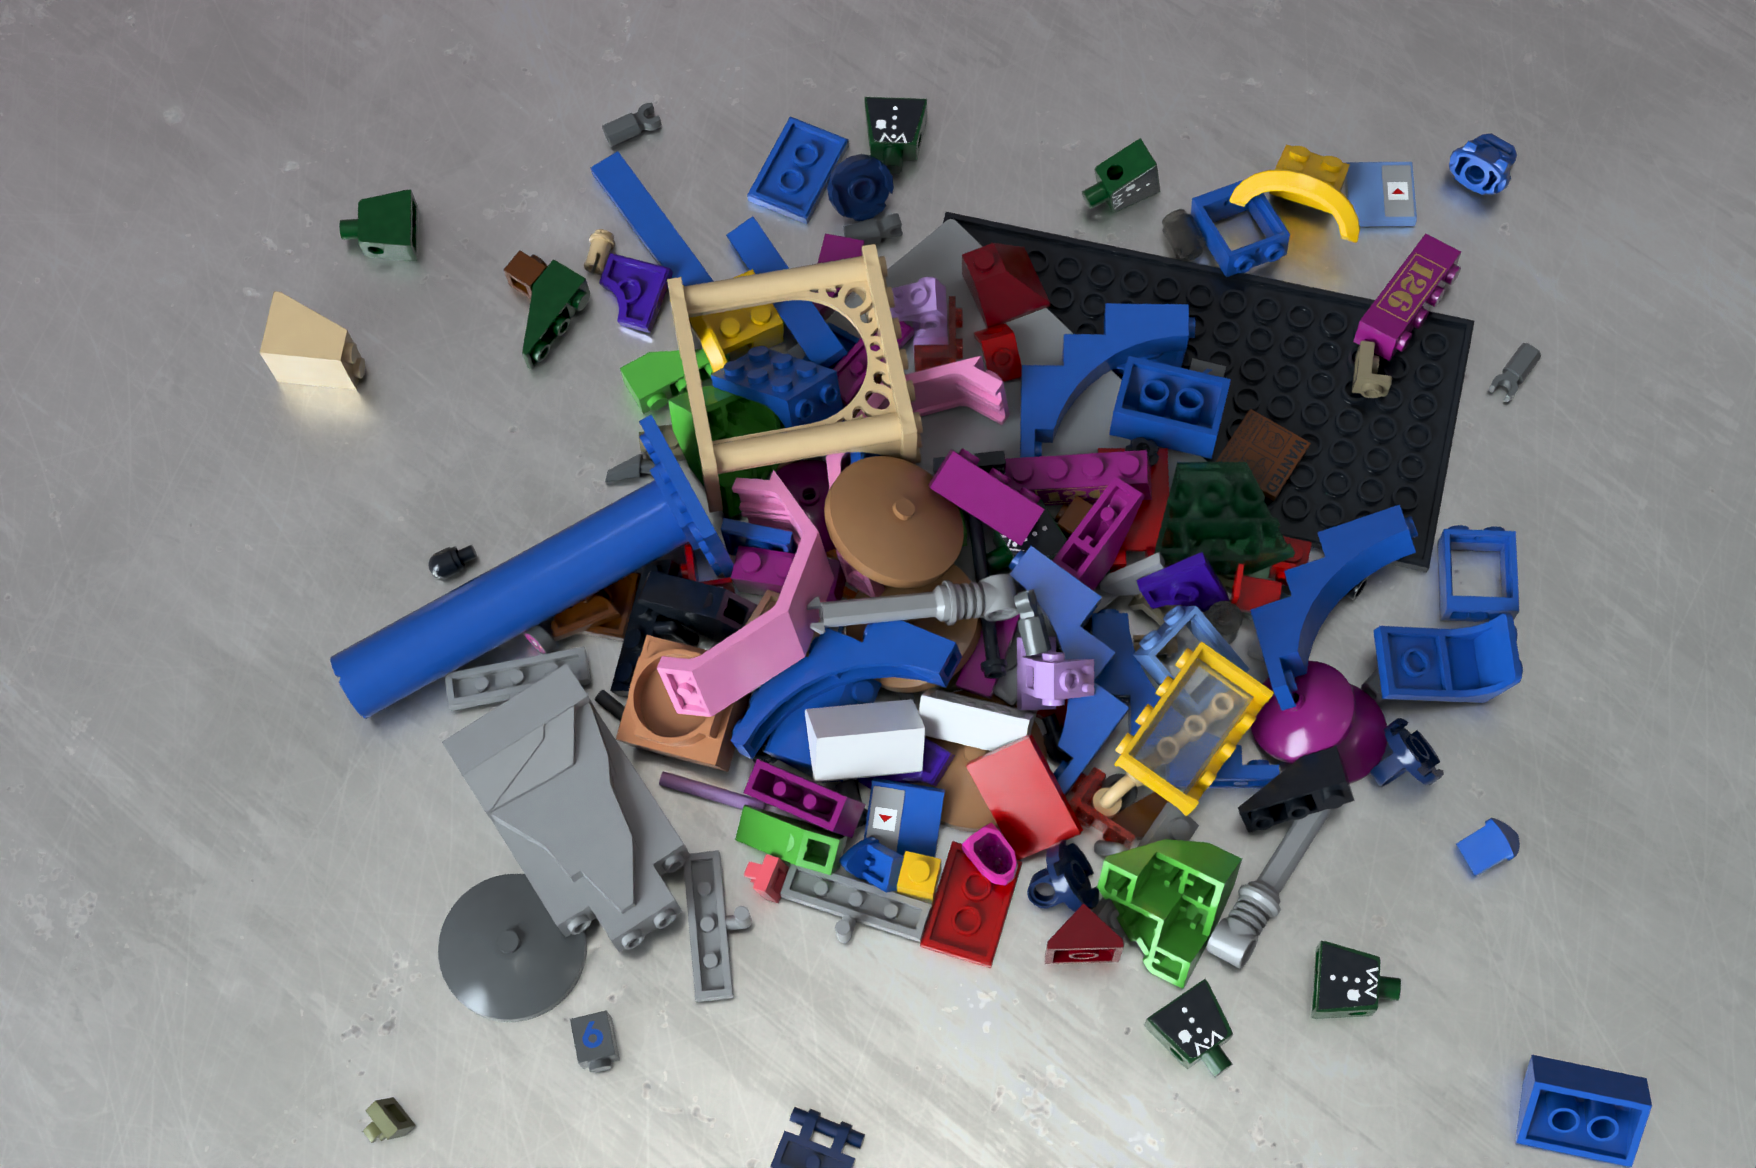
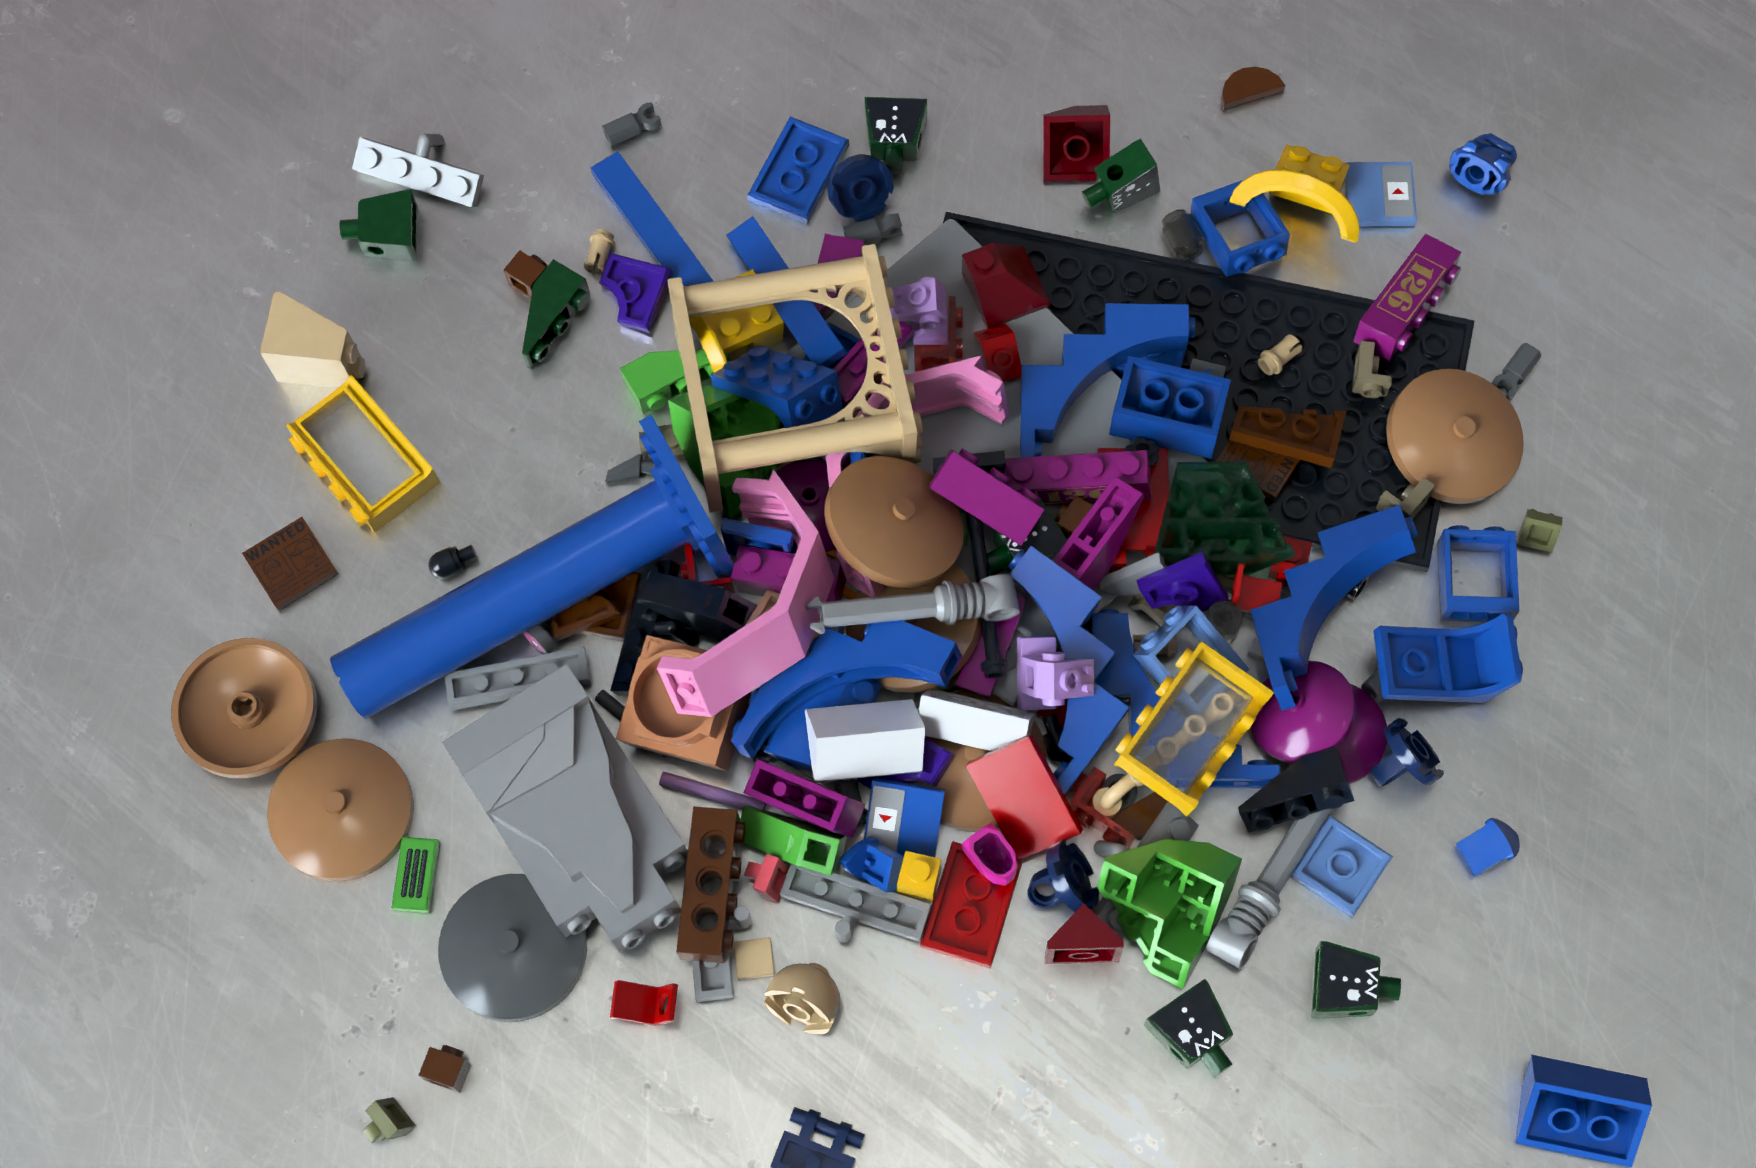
dark grey brick [570,1010,620,1072] -> none
dark grey bar [1014,589,1052,656] -> none
none -> medium nougat dish [171,638,317,779]
none -> reddish brown tile [242,517,339,611]
none -> medium nougat dish [267,738,414,882]
none -> window [285,375,440,532]
none -> plate [352,134,484,207]
none -> bright green tile [391,837,440,913]
none -> reddish brown plate [418,1045,471,1093]
none -> red bracket [610,980,678,1026]
none -> reddish brown brick [676,806,746,963]
none -> tan tile [734,937,775,981]
none -> tan cylinder [764,963,840,1034]
none -> dark red slope [1043,105,1110,181]
none -> reddish brown tile [1221,66,1285,110]
none -> reddish brown wing [1229,406,1347,468]
none -> tan pin [1258,334,1302,375]
none -> medium blue tile [1290,815,1393,918]
none -> dark tan bracket [1376,477,1435,519]
none -> medium nougat dish [1386,369,1524,504]
none -> olive tile [1517,509,1563,553]

